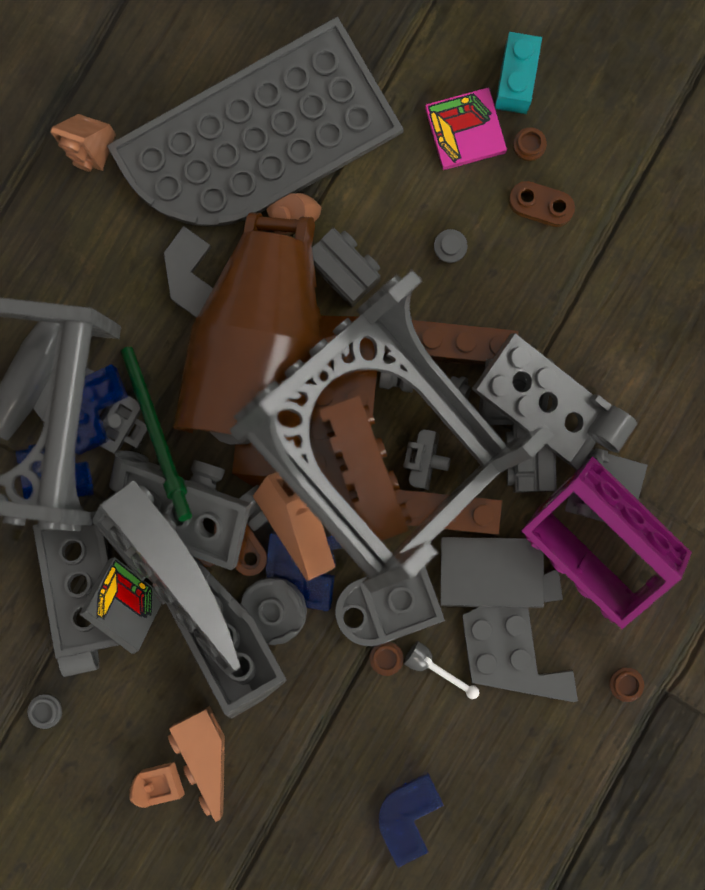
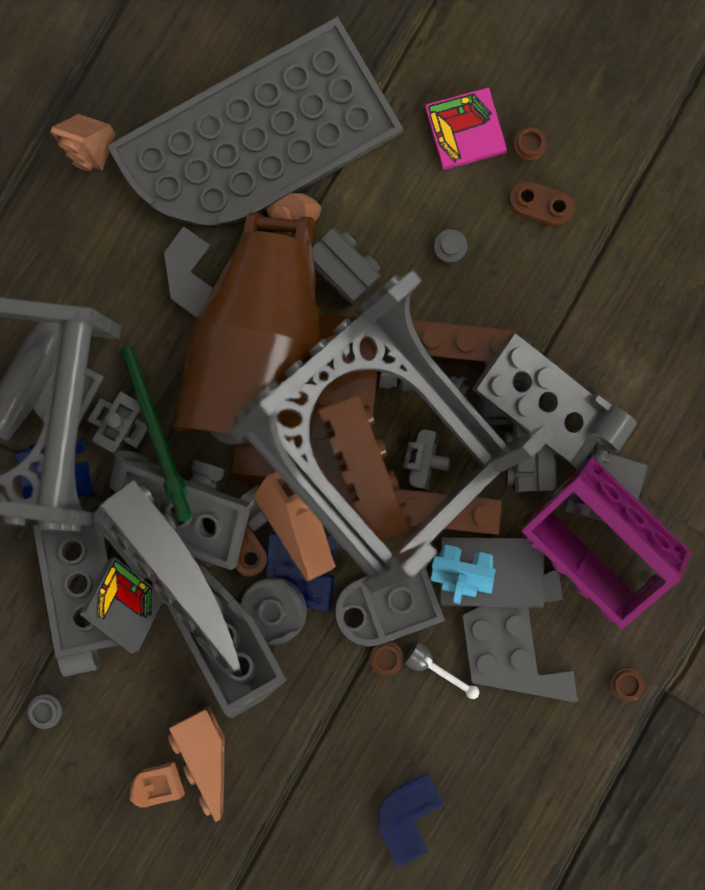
clear blue plate [75,364,128,455] -> none
teal brick [495,32,542,114] -> none
none -> medium azure hips [431,545,496,604]

